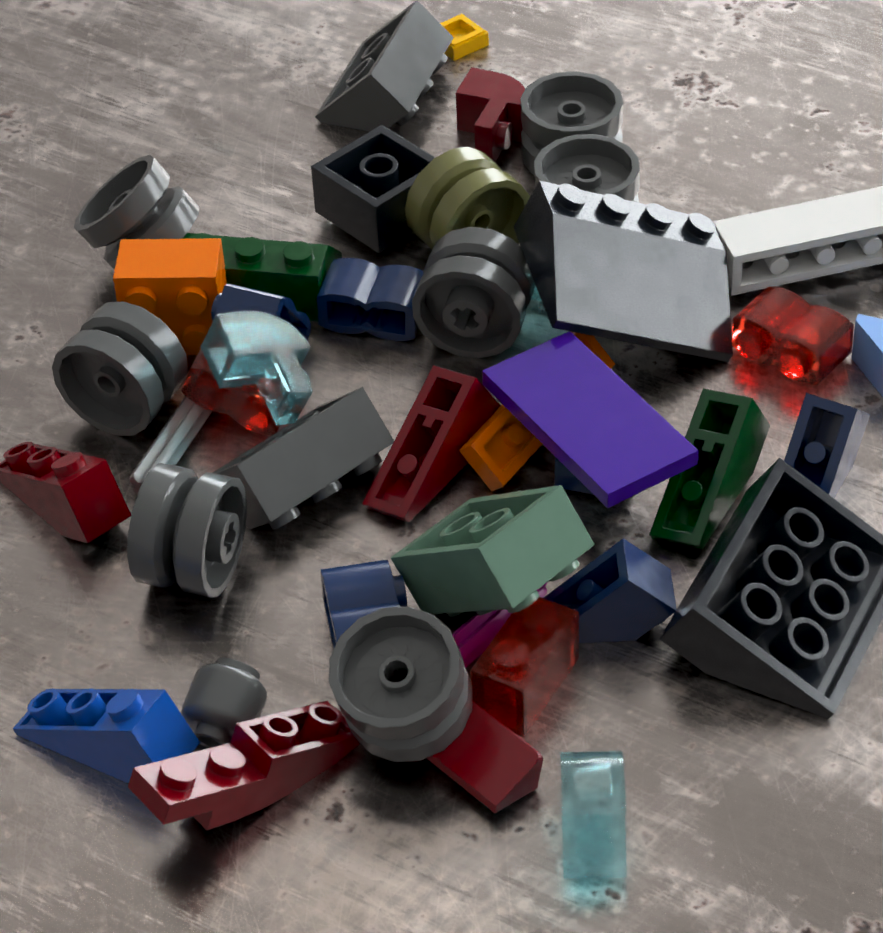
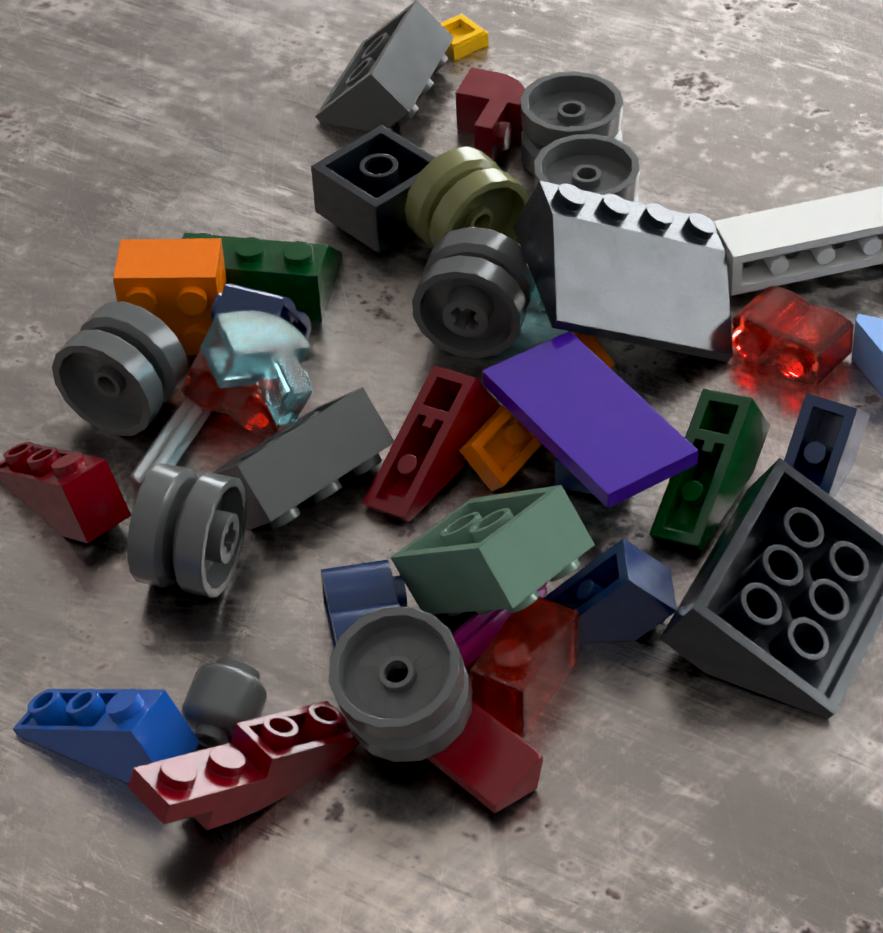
dark grey wheel [73,155,200,270] -> none
dark blue brick [317,258,423,341] -> none
clear light blue brick [559,751,627,879] -> none

